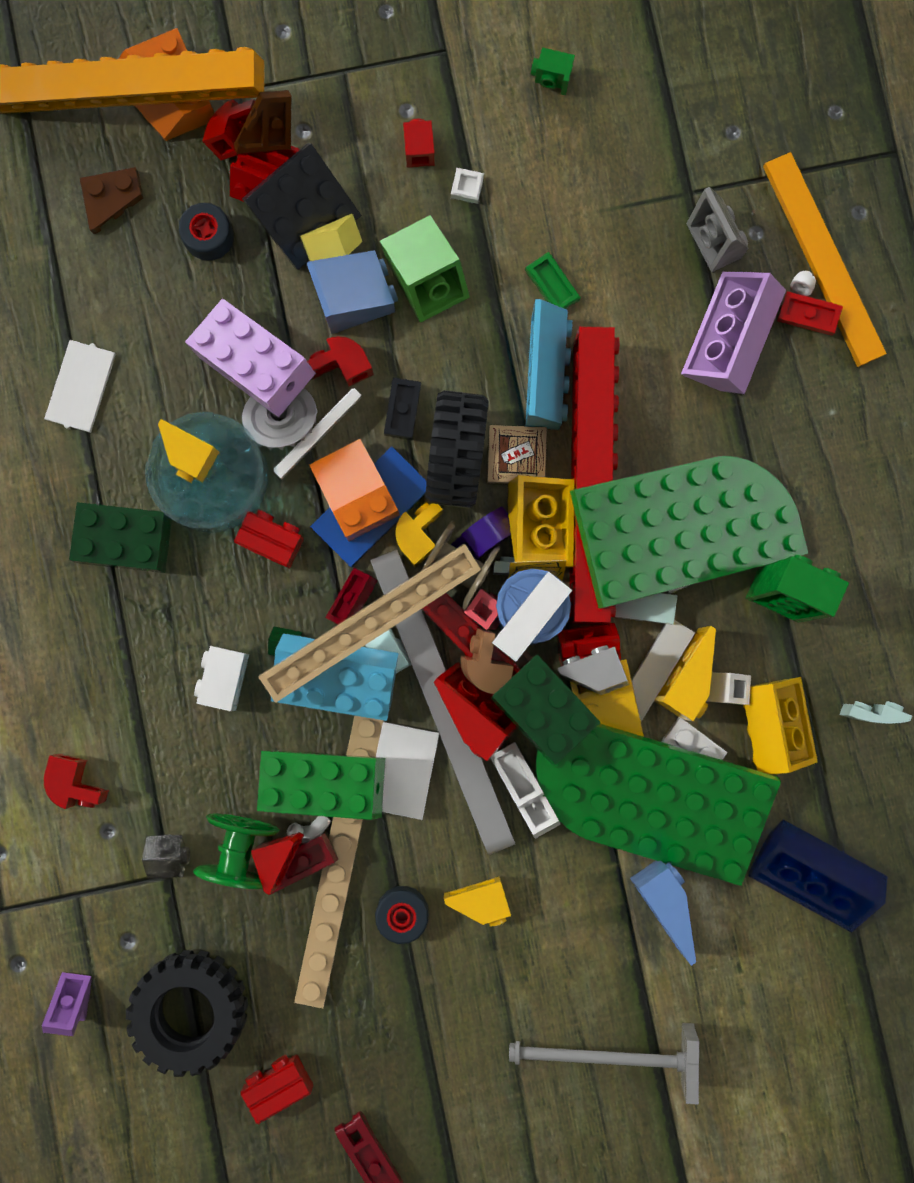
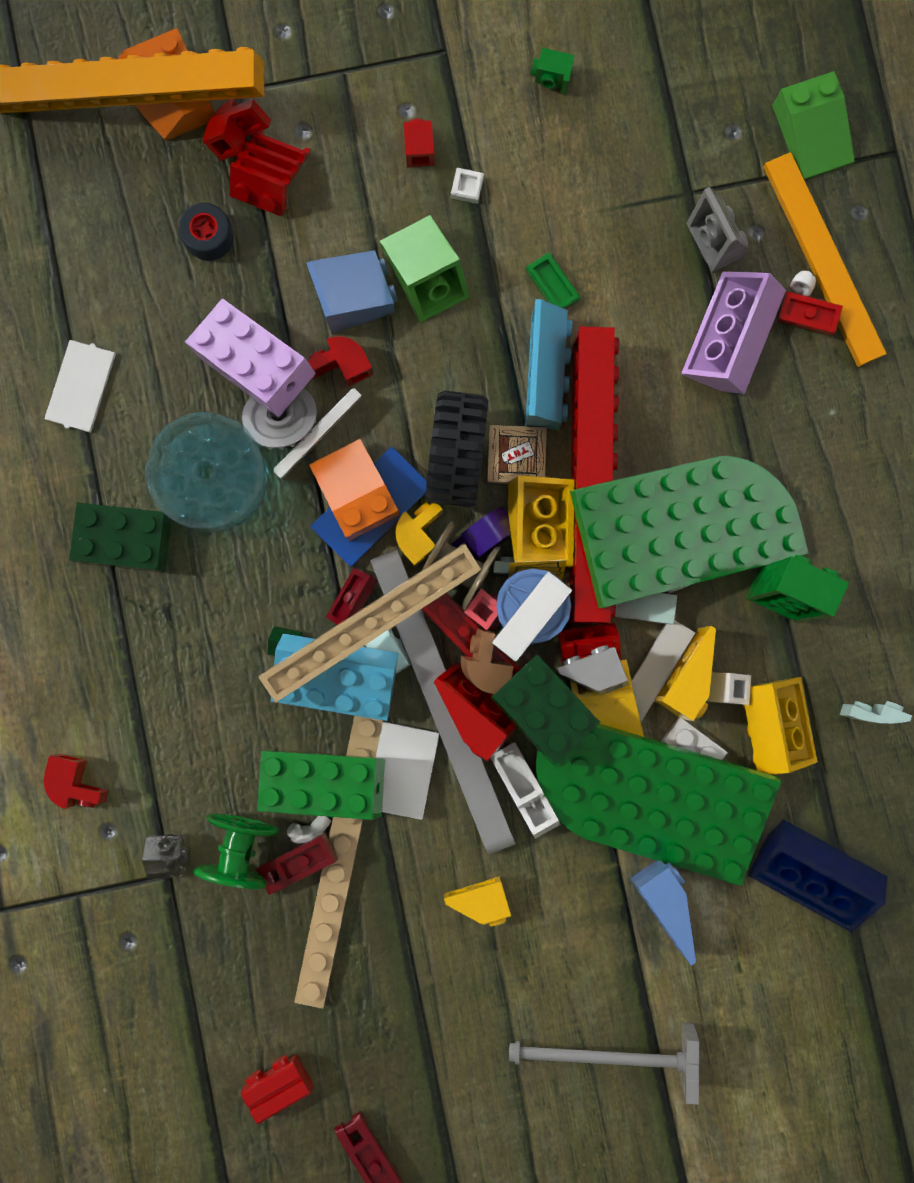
medium lavender slope [42,972,92,1036] -> none
reddish brown wing [80,167,143,234] -> none
black tyre [126,950,248,1077] -> none
yellow slope [158,419,219,483] -> none
white brick [194,646,249,711] -> none
reddish brown wing [234,90,292,154] -> none
red brick [234,509,304,569] -> none
black plate [242,143,362,270] -> none
red slope [251,832,304,895] -> none
light yellow slope [300,214,362,261] -> none
black wheel [375,886,429,944] -> none
black plate [384,377,421,440] -> none
none -> bright green slope [772,71,855,180]

